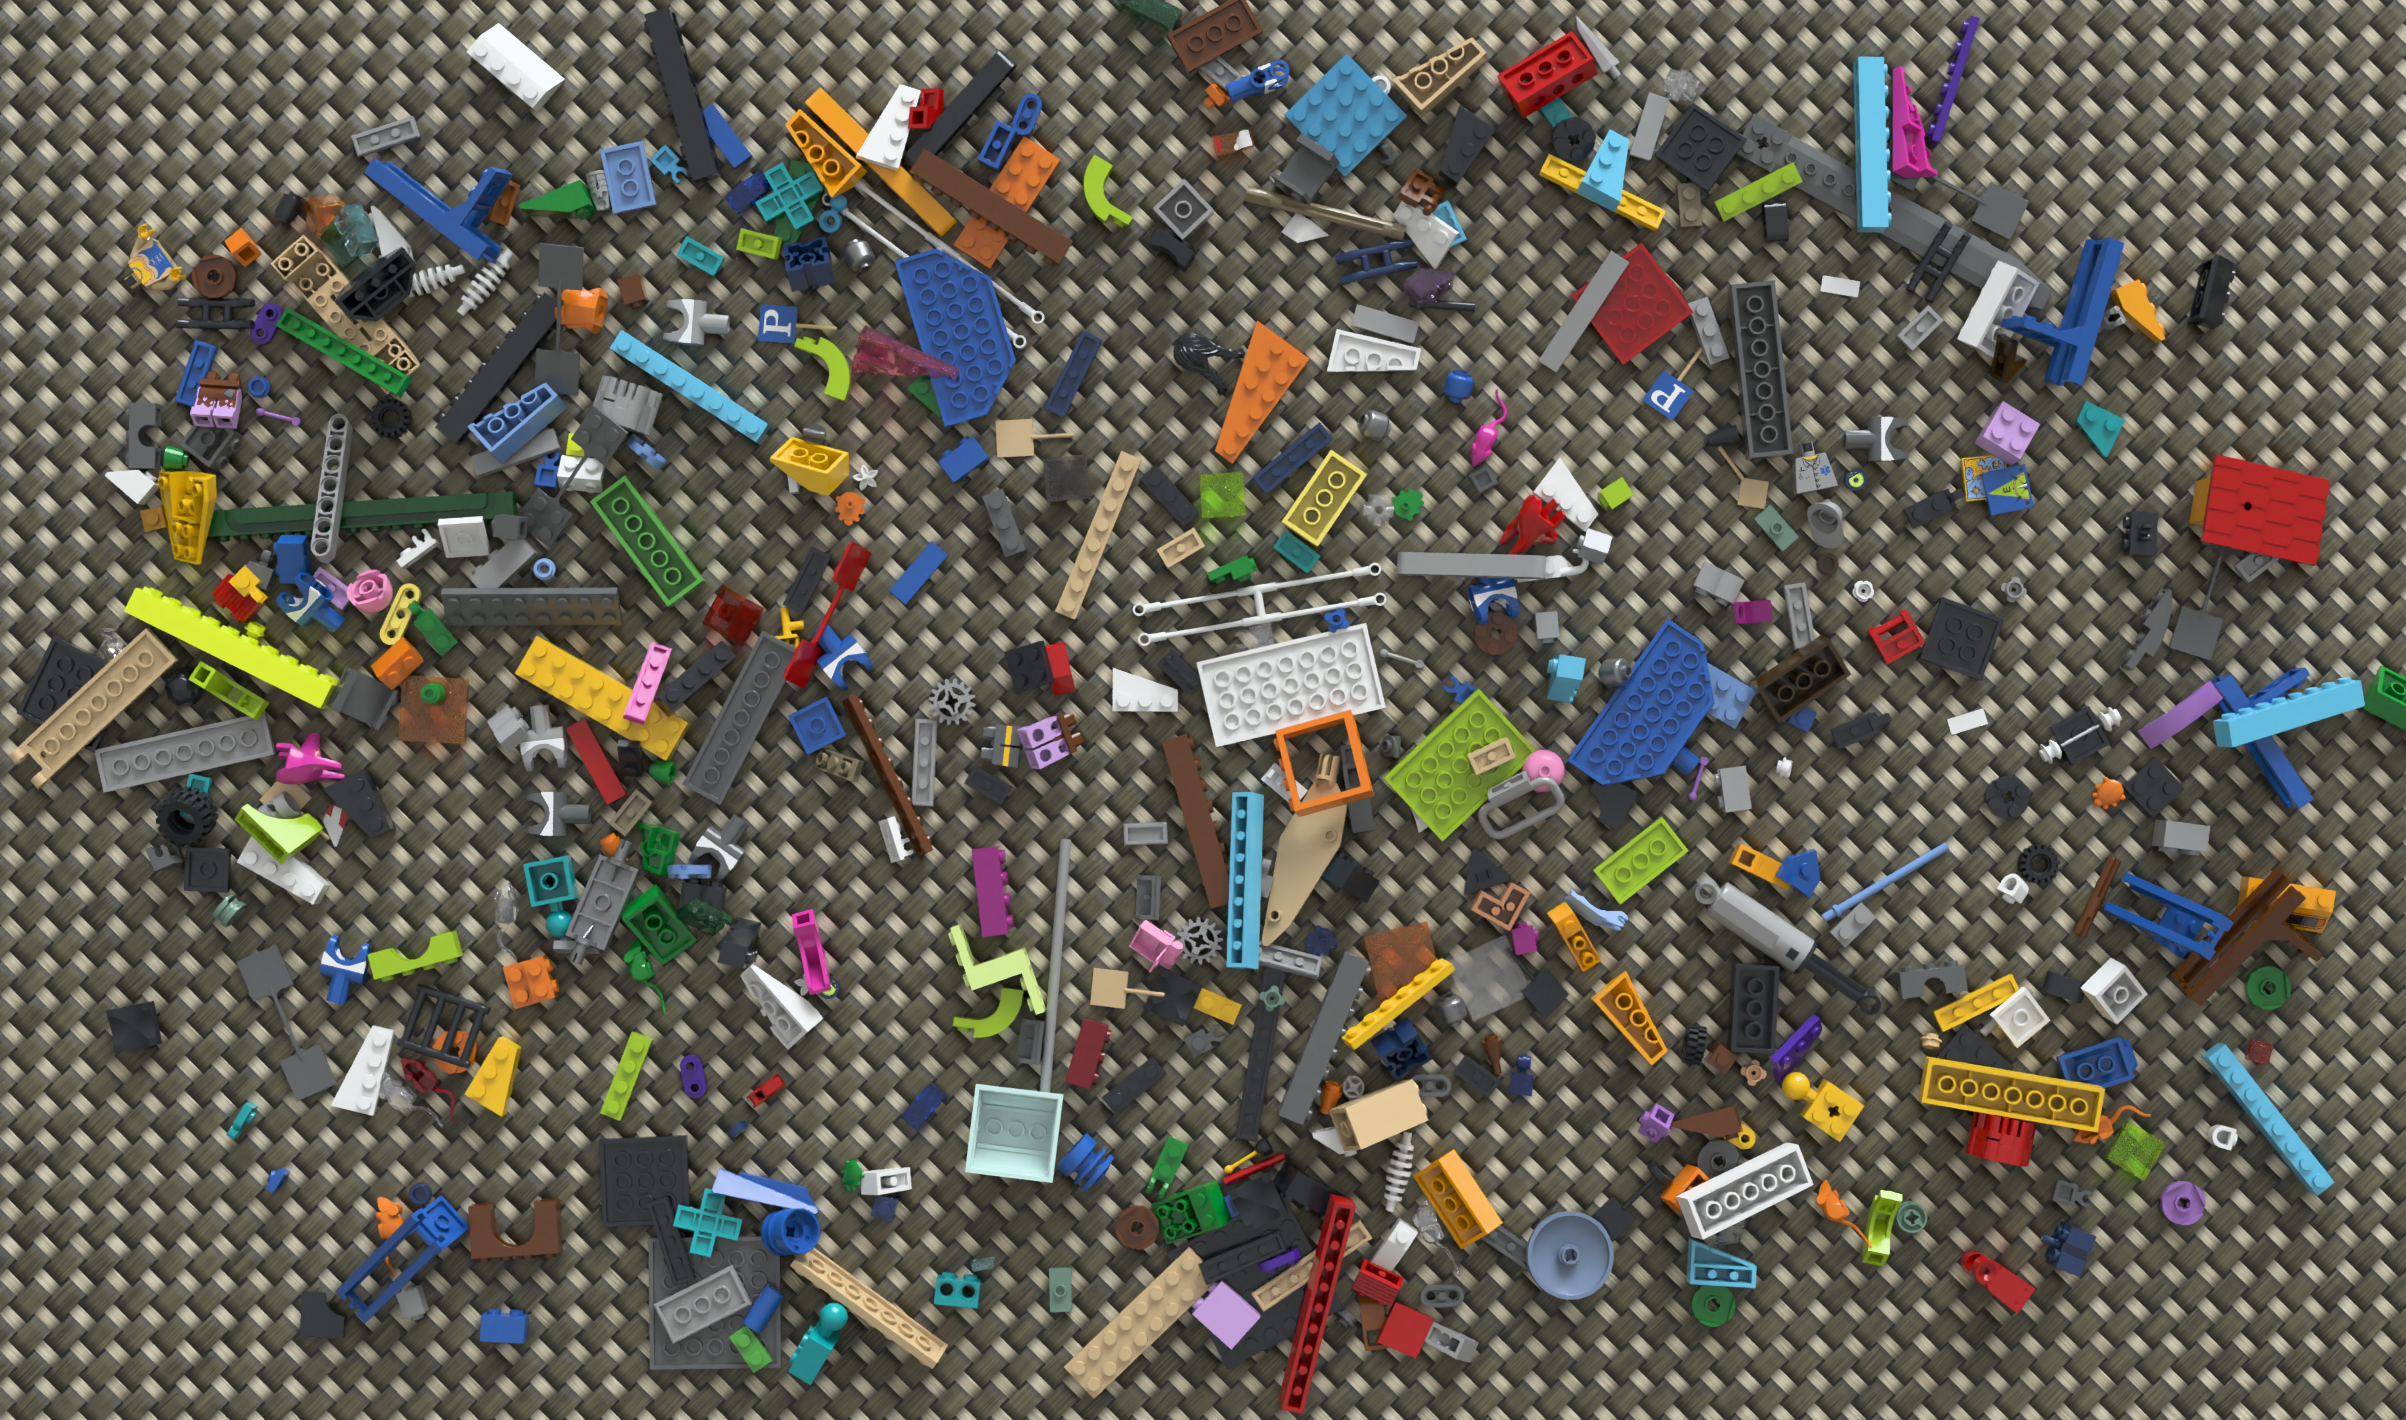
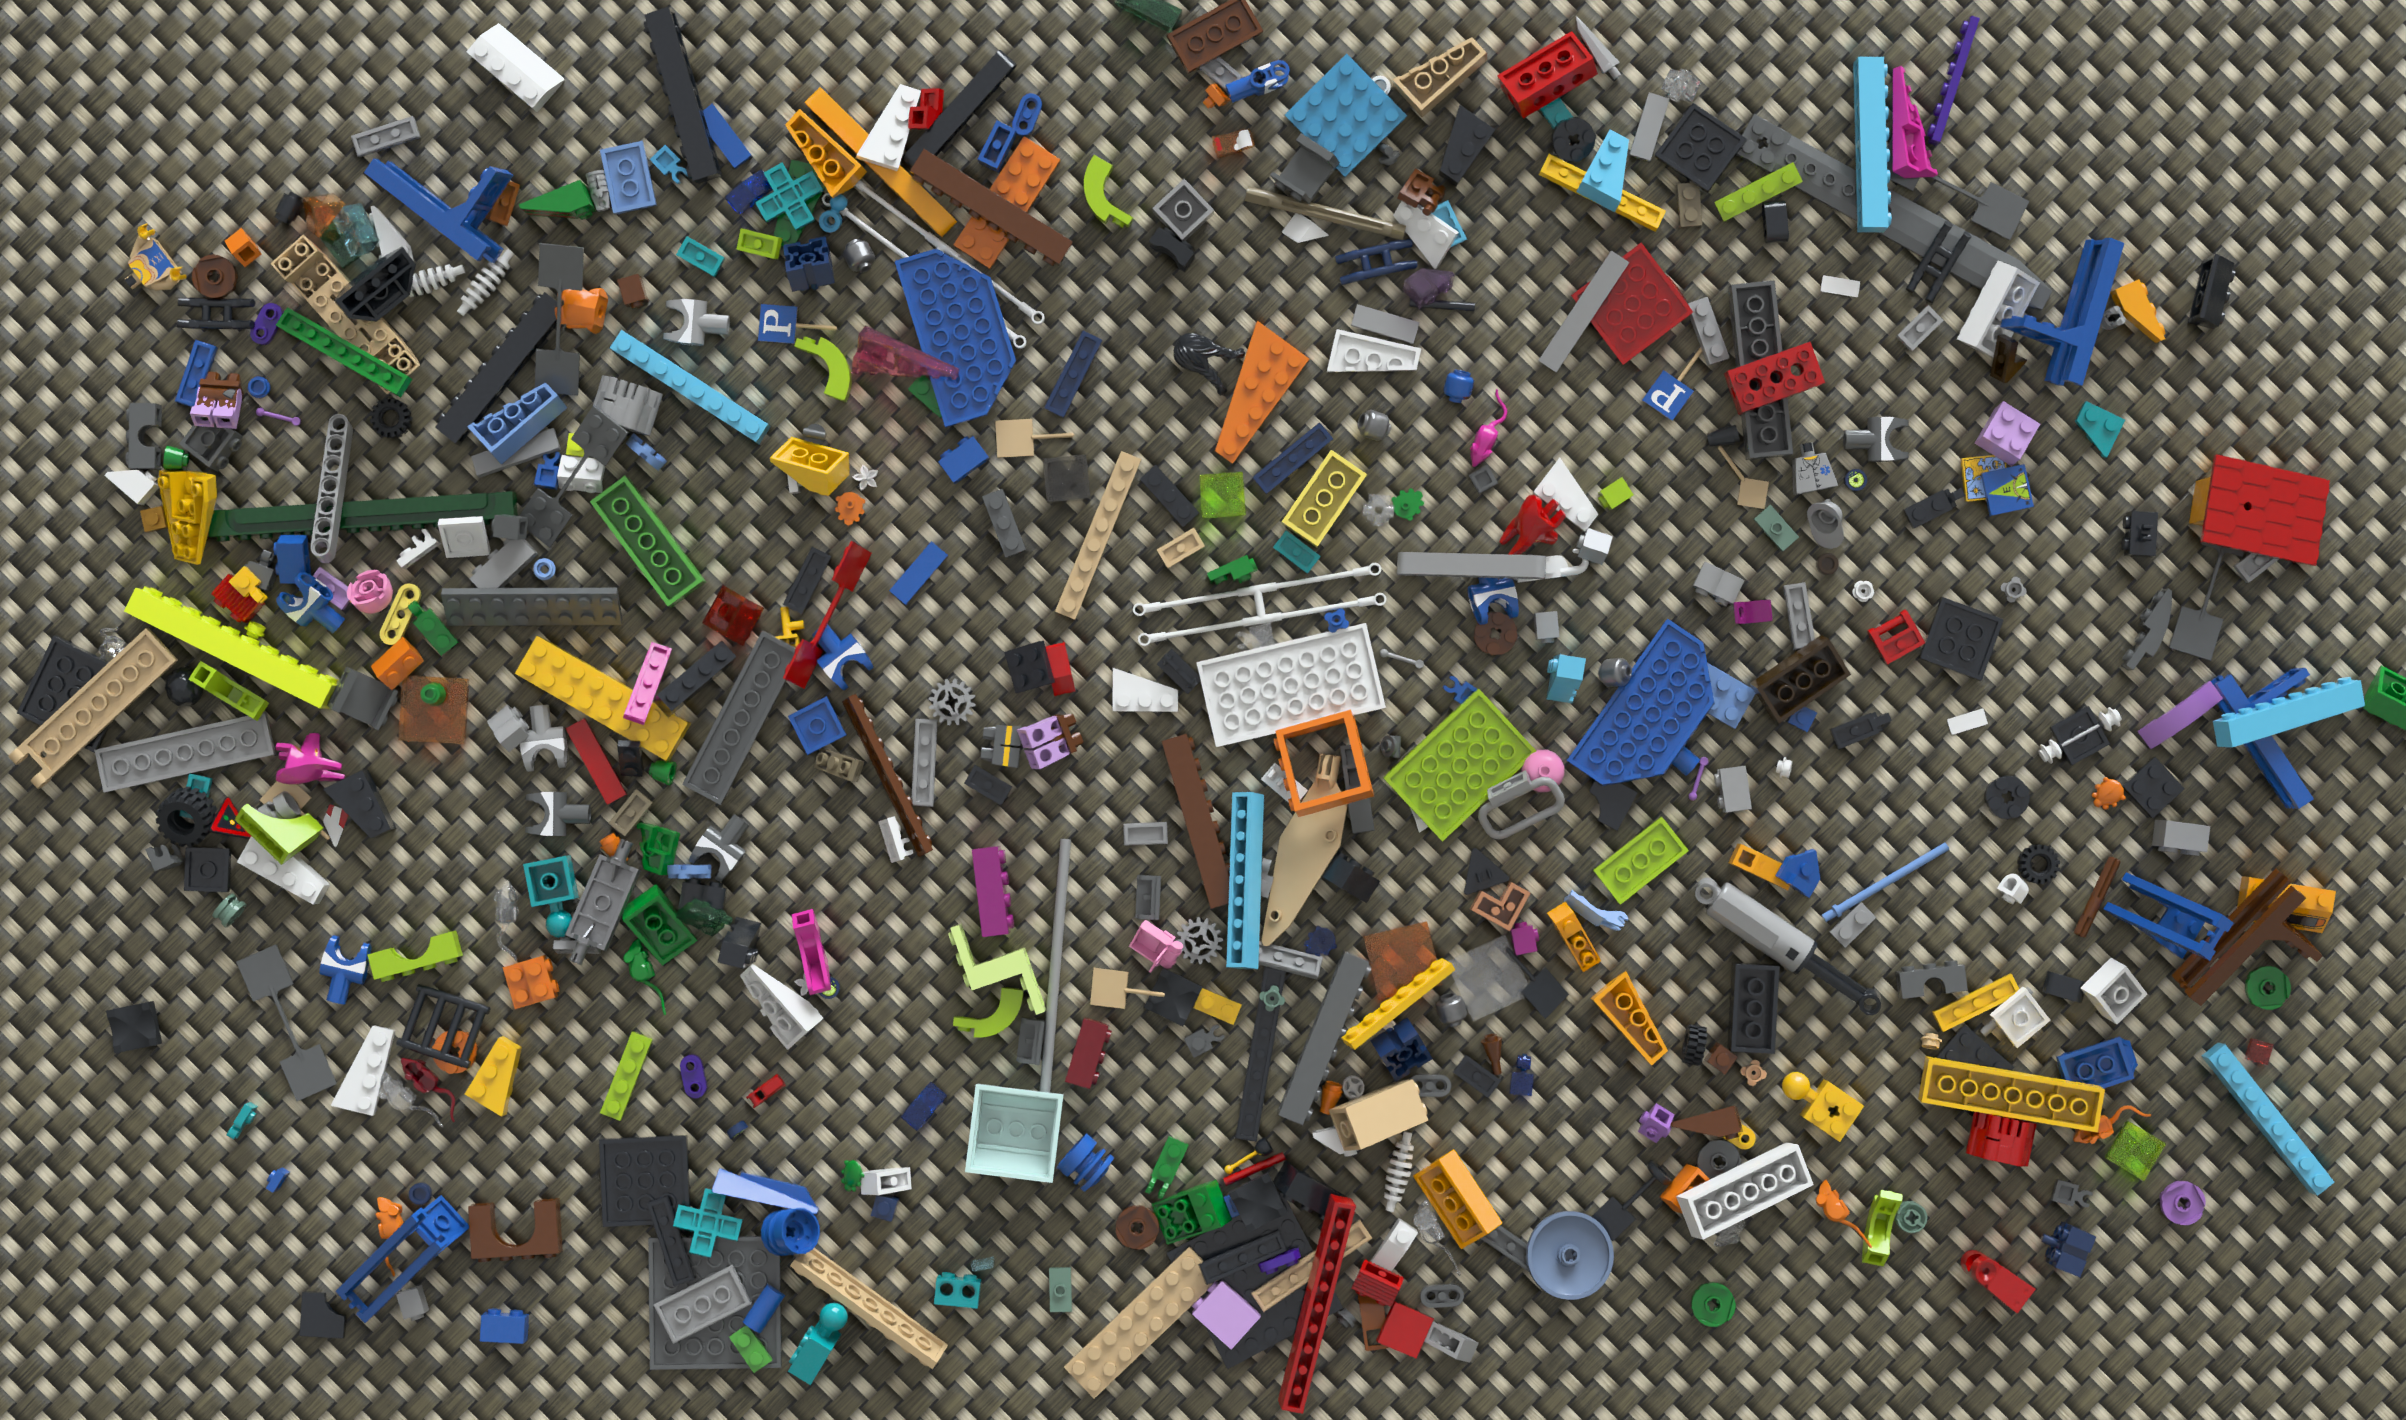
black plate [1102,1056,1166,1114] -> none
tan plate [1467,737,1516,775] -> none
medium azure wedge [1686,1237,1757,1288] -> none
dark purple wing [1770,1014,1822,1085] -> none
white plate [2208,1124,2238,1150] -> none
none -> piece [209,797,251,839]
none -> red brick [1724,342,1825,415]

